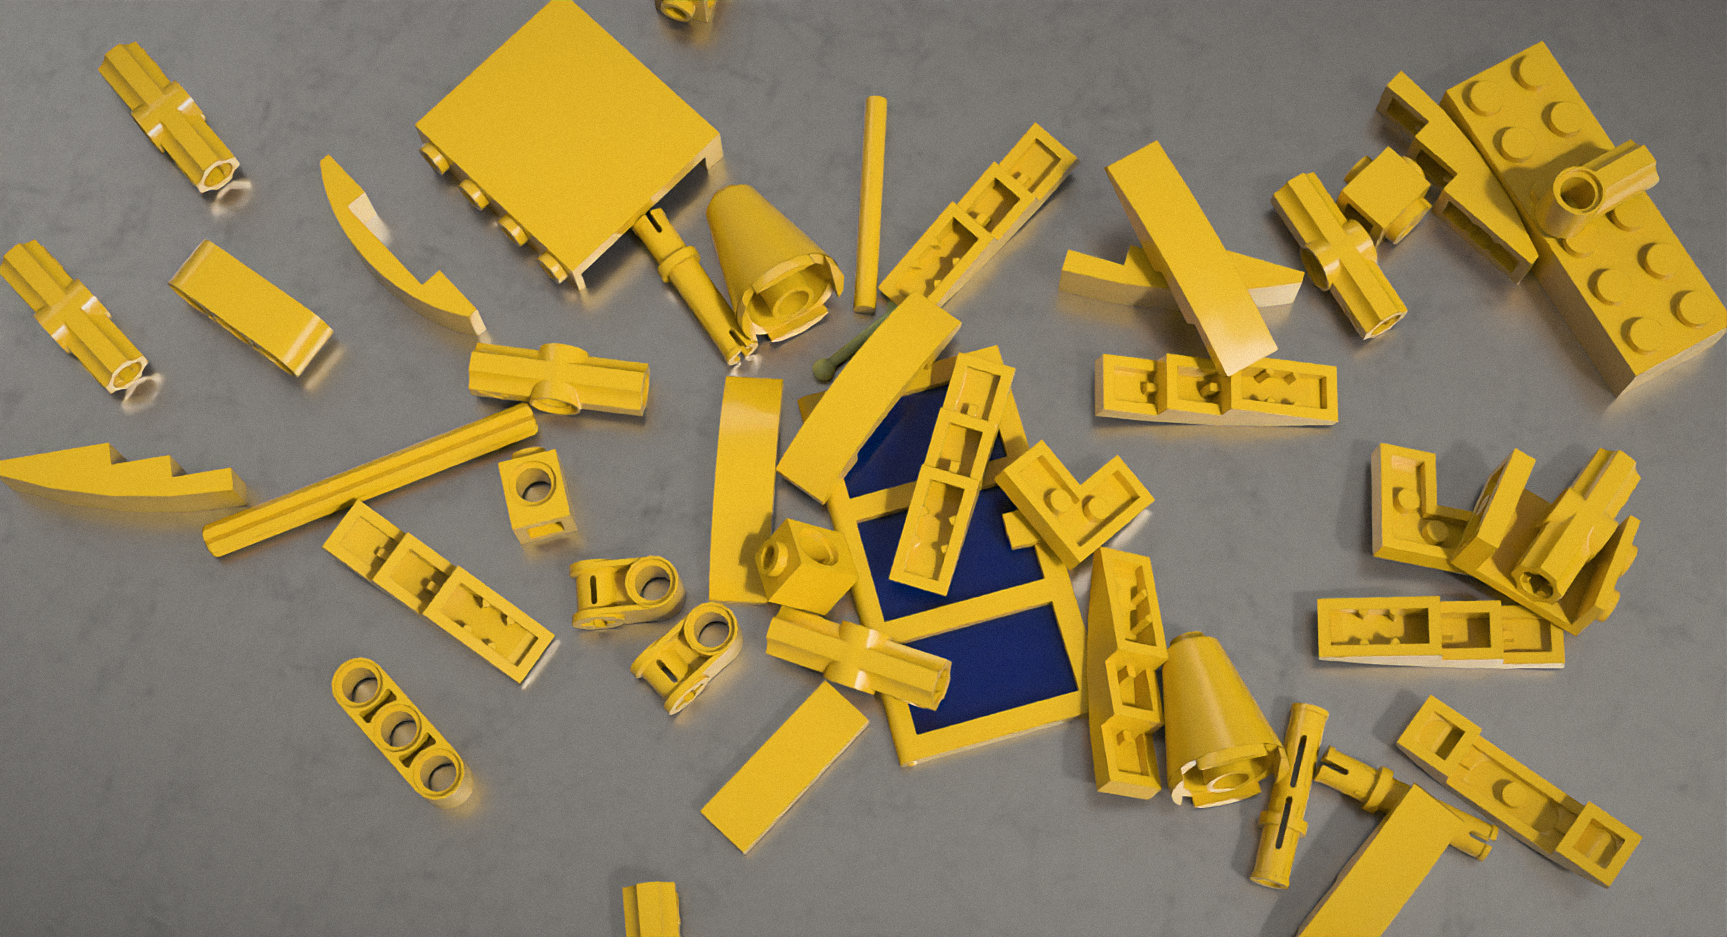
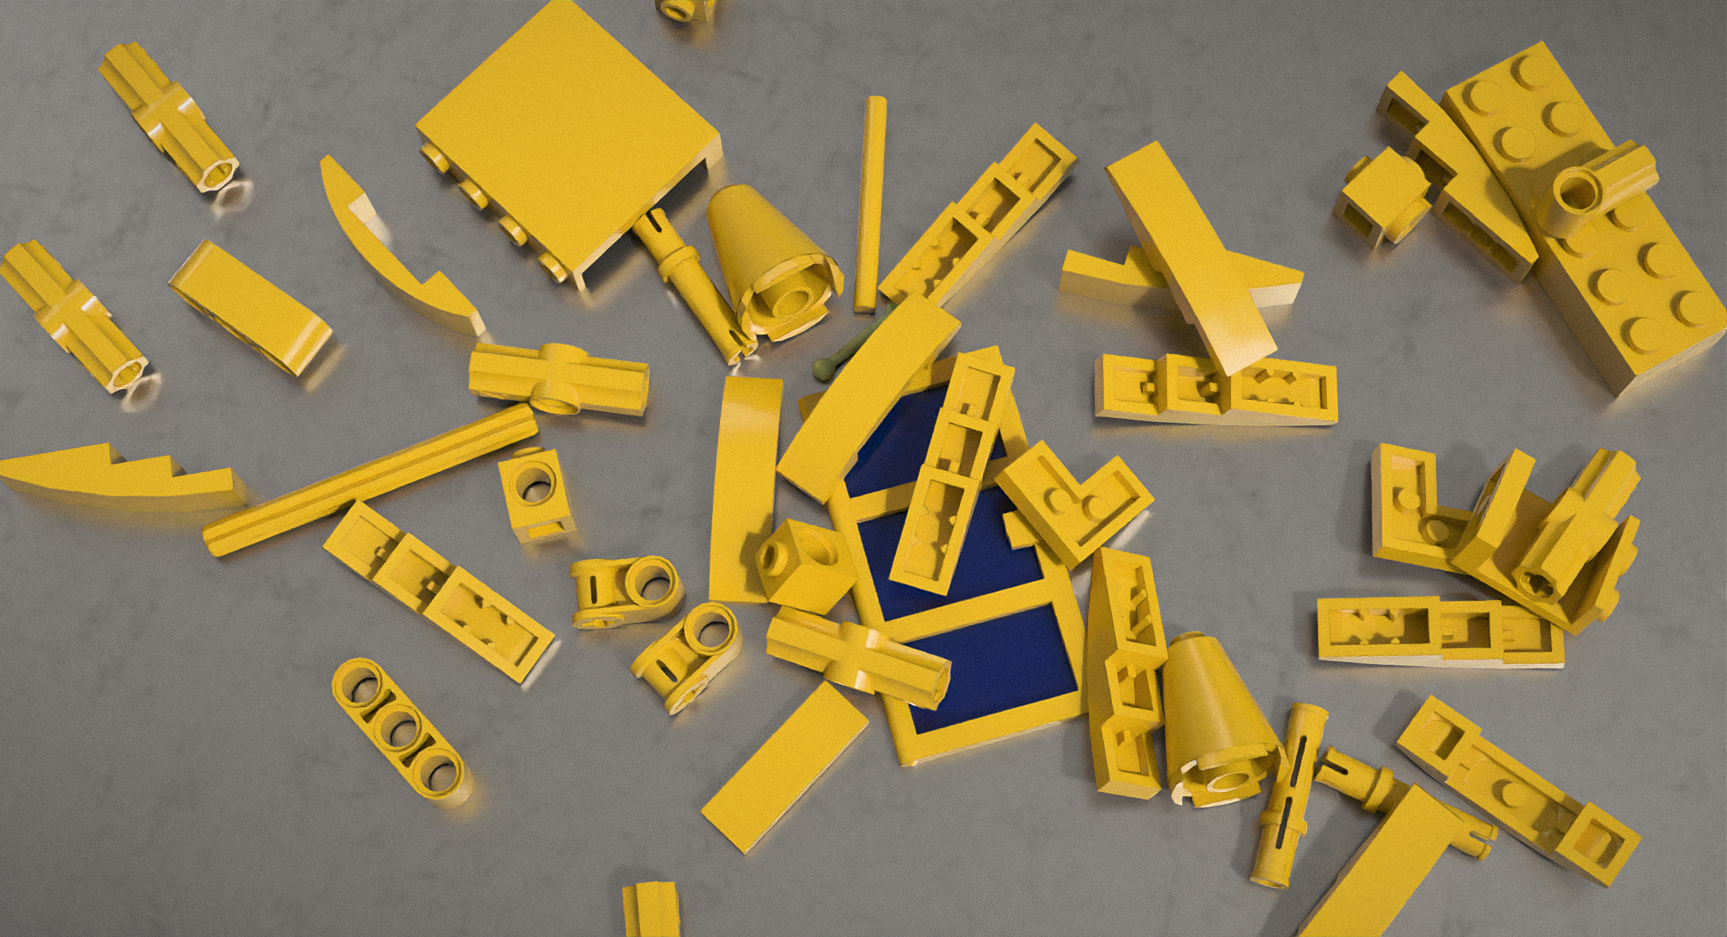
yellow piece [1270,172,1408,340] -> none

